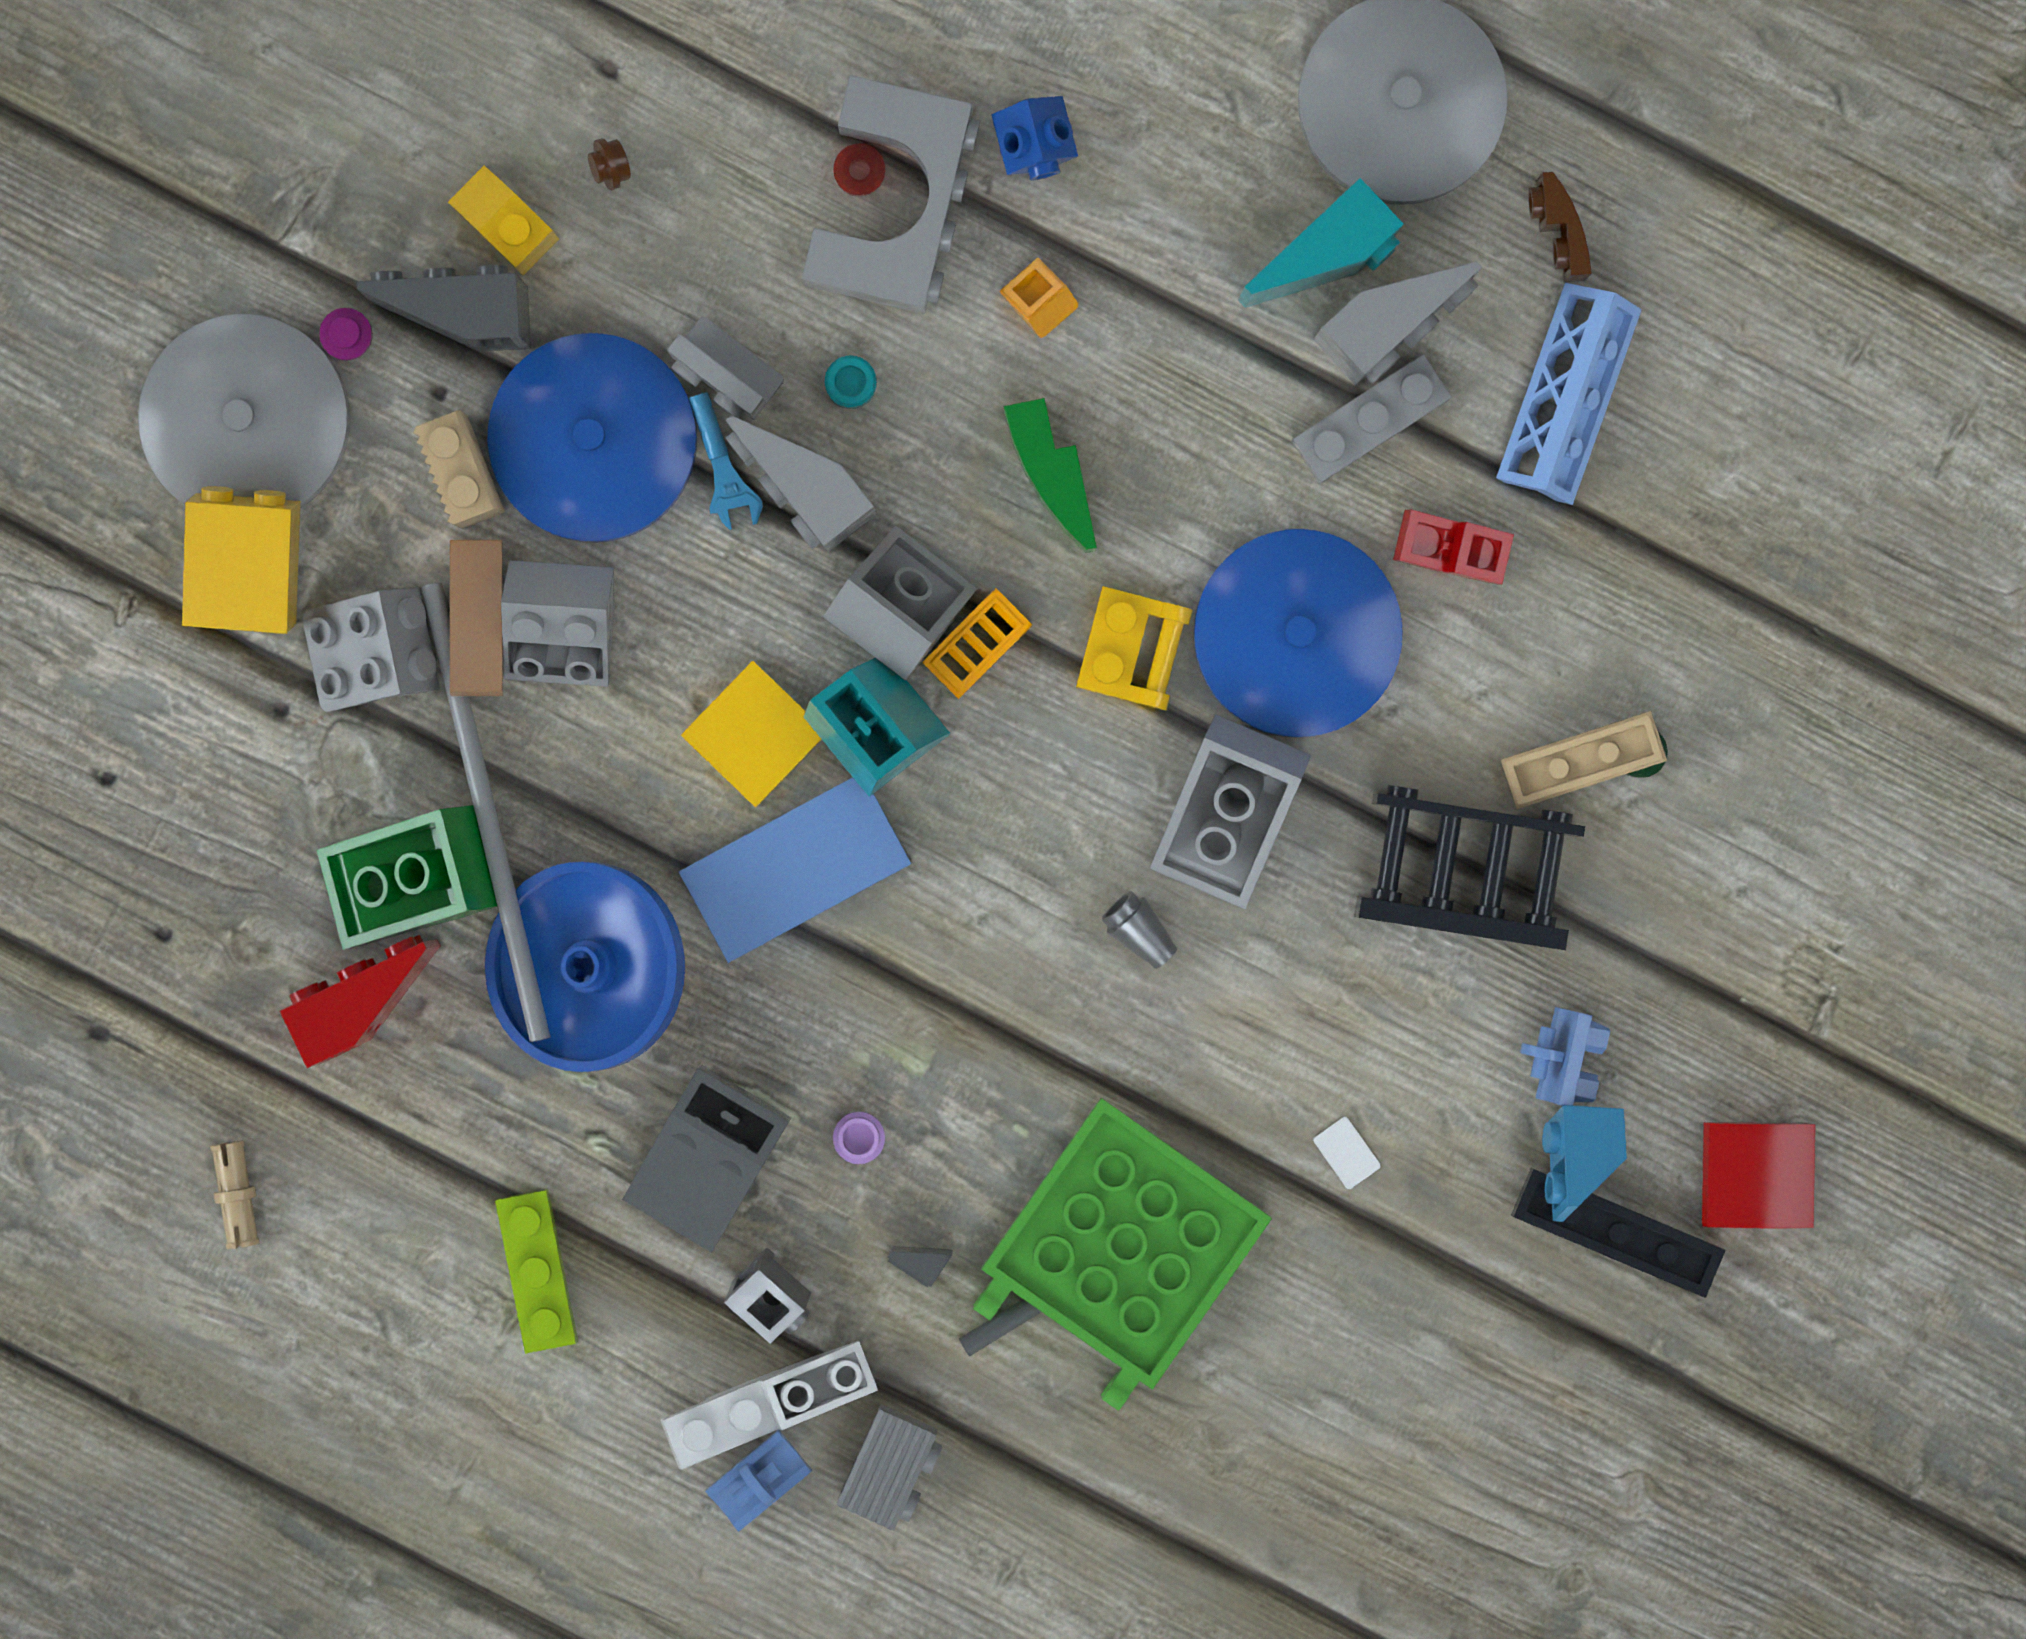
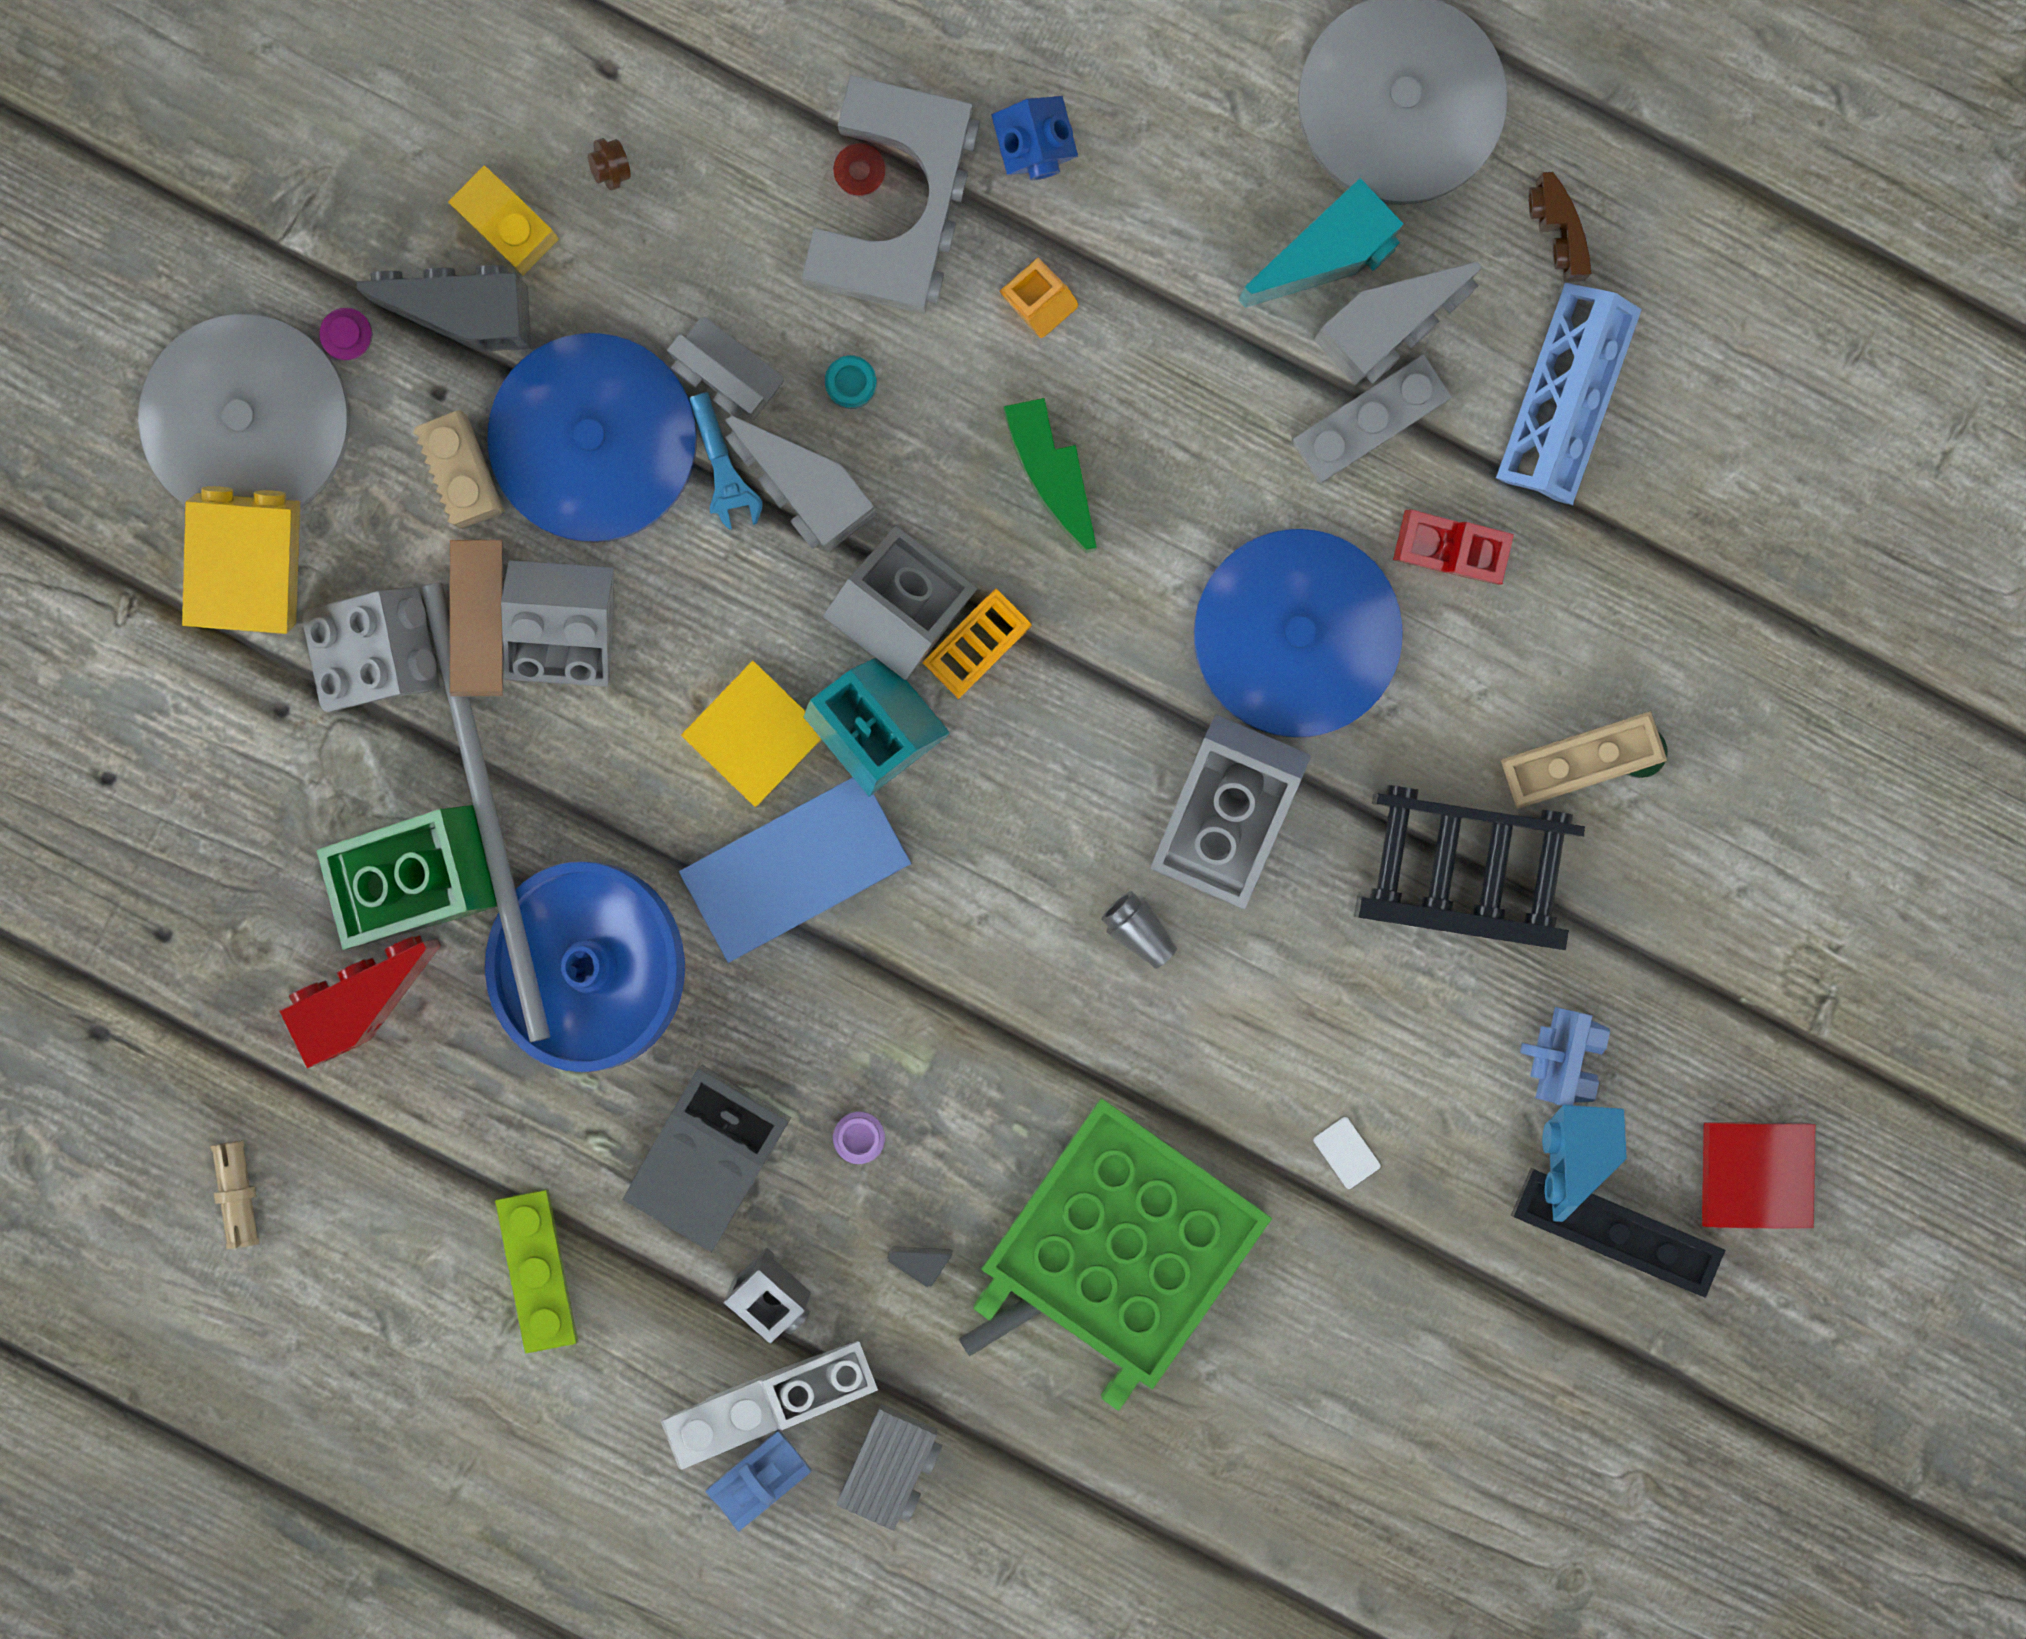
yellow plate [1076,586,1193,711] -> none

